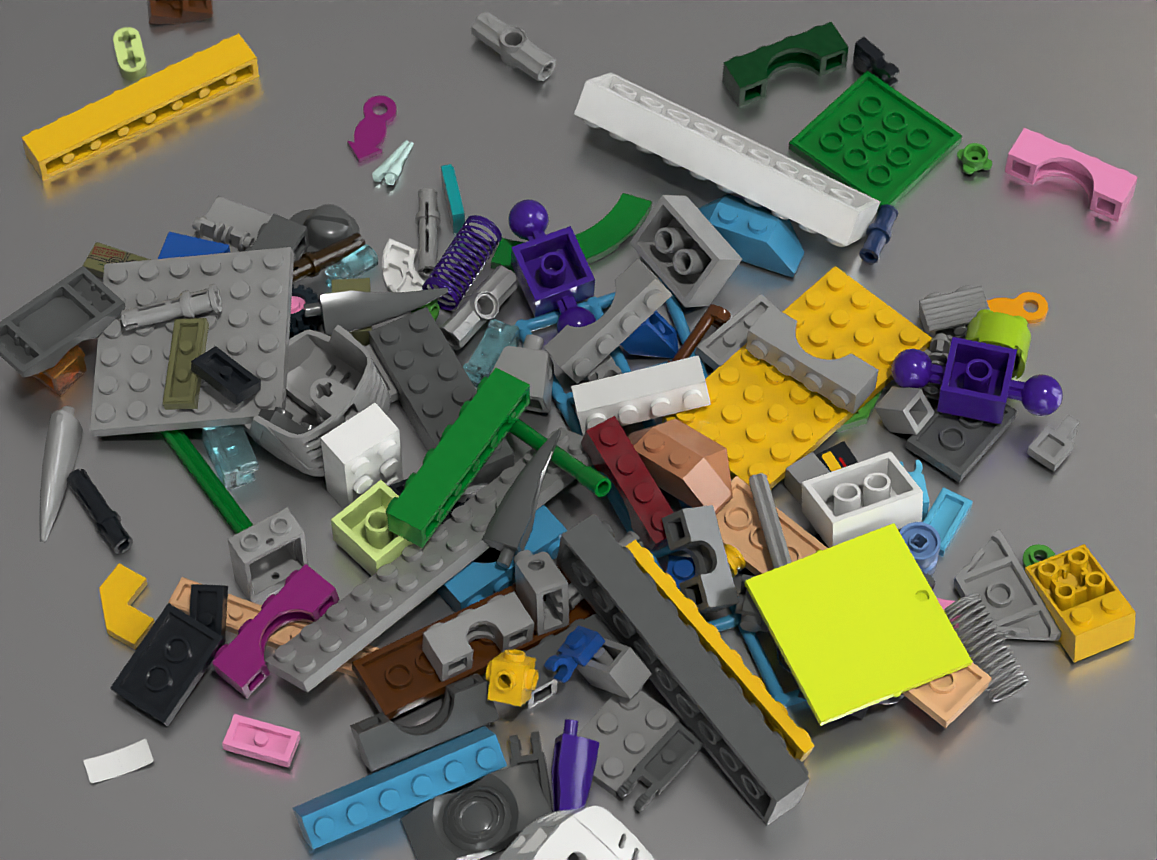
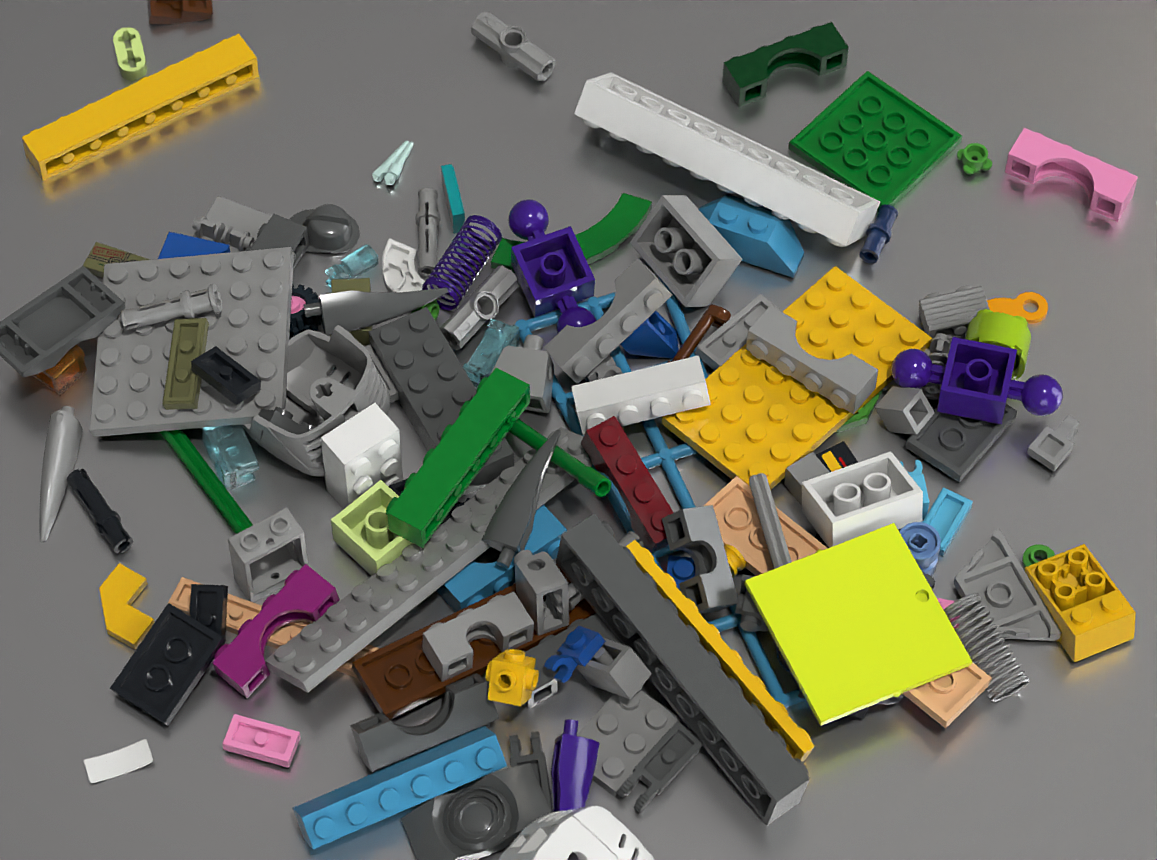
dark brown pin [292,233,366,284] -> none
magenta brick [347,95,397,163] -> none
nougat wedge [627,419,733,514] -> none
black plate [853,37,900,87] -> none

